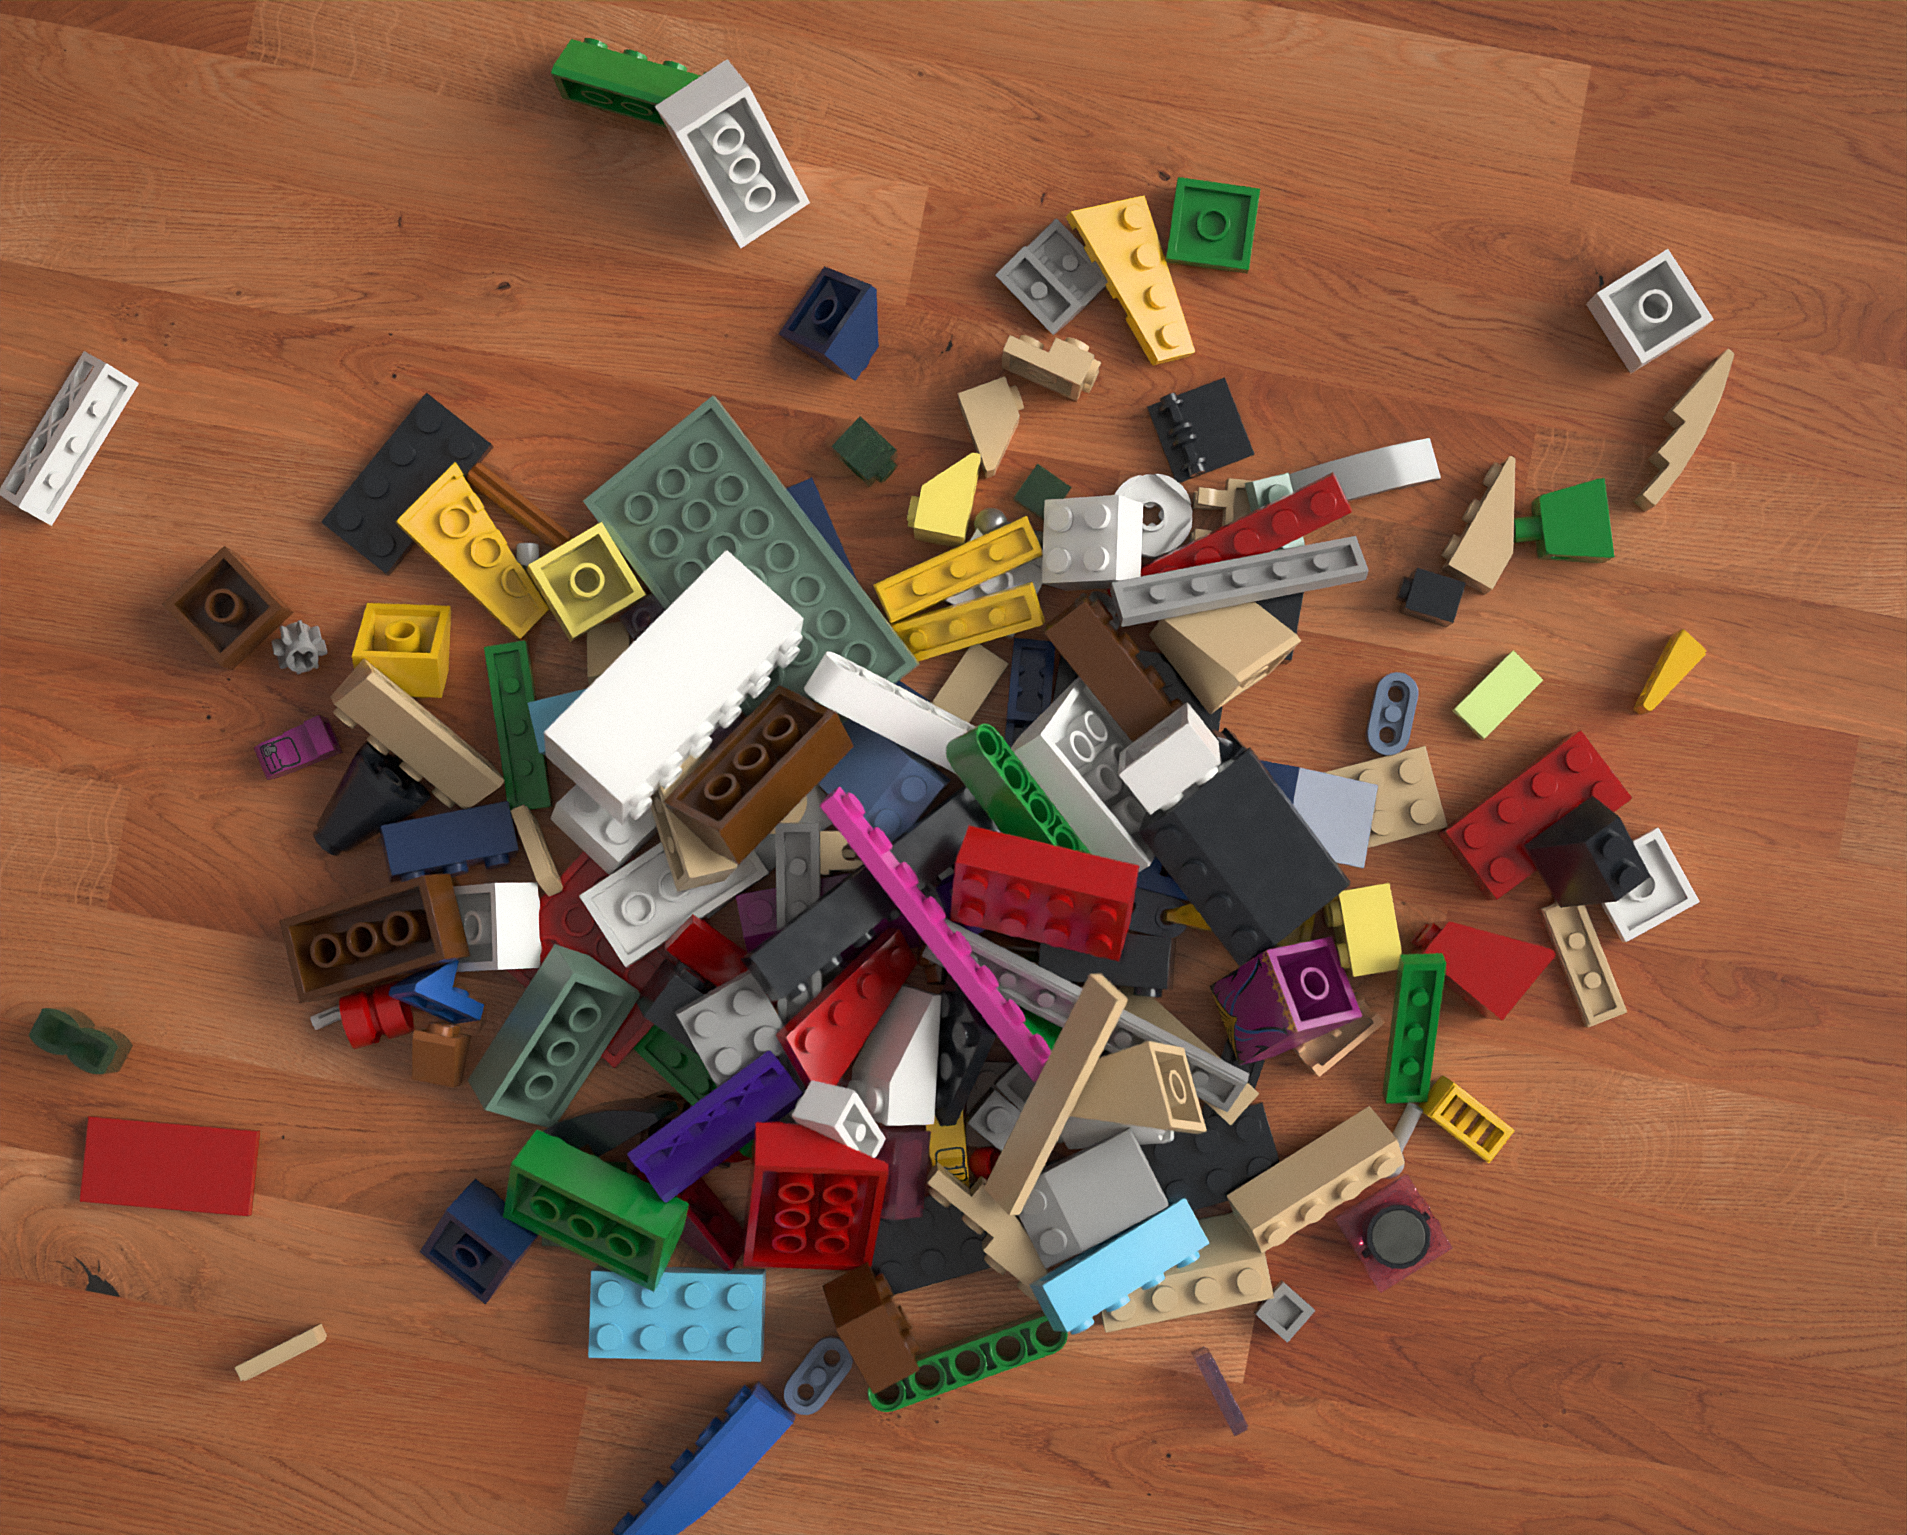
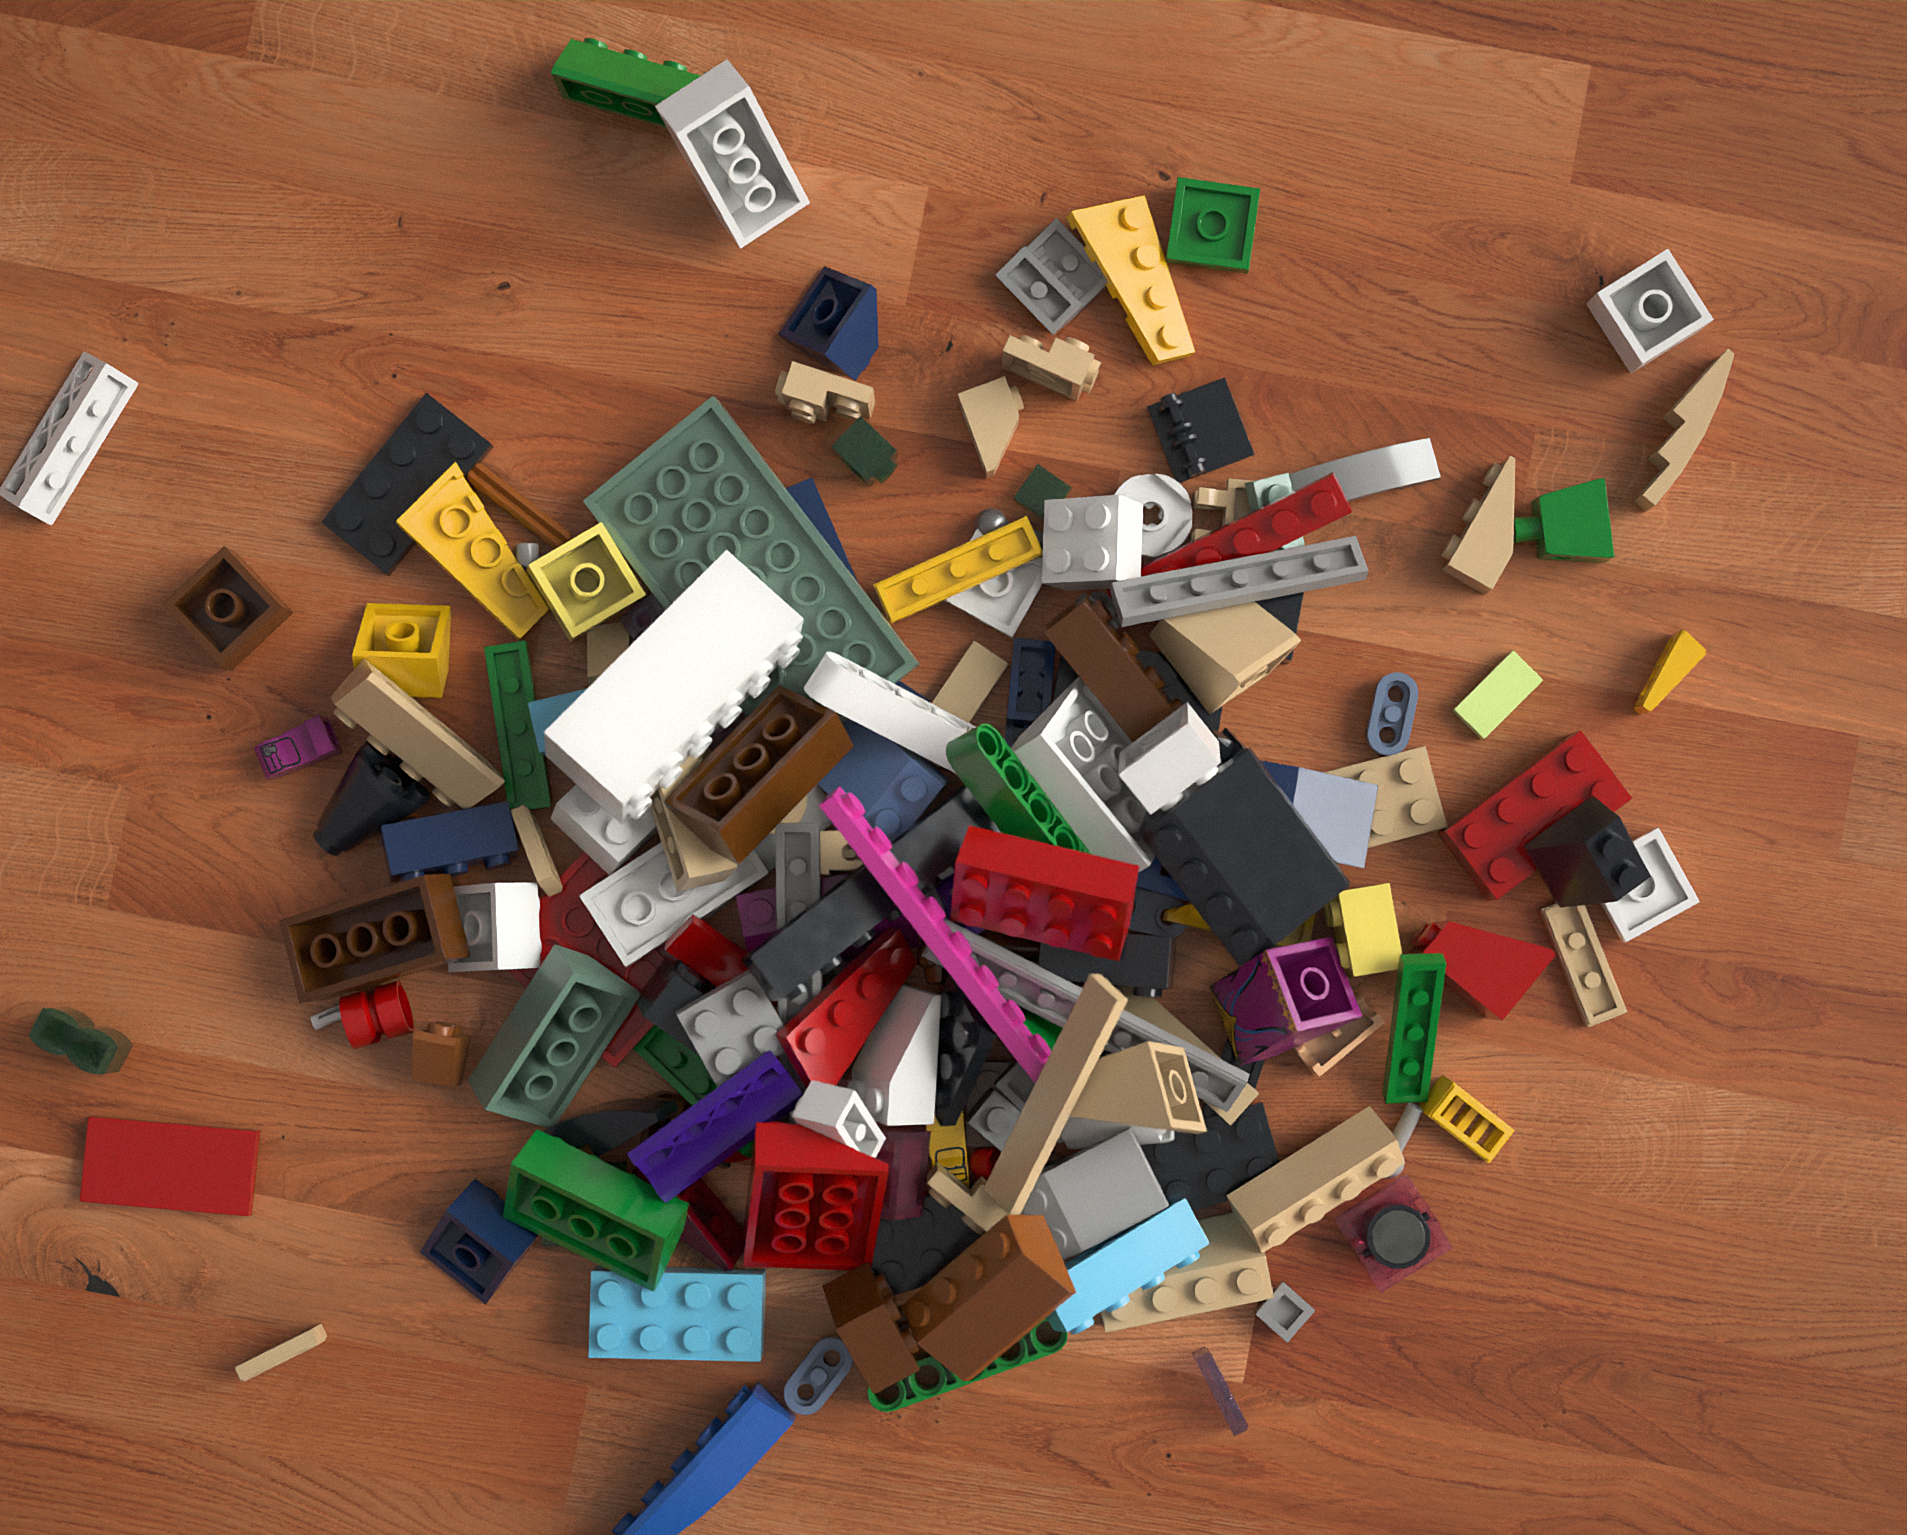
light grey gear [271,620,327,674] -> none
blue slope [388,960,484,1024] -> none
yellow plate [891,582,1045,661] -> none
light yellow slope [907,453,981,548] -> none
black brick [1396,568,1466,627] -> none
none -> tan plate [775,361,876,424]
none -> dark orange slope [902,1215,1077,1381]

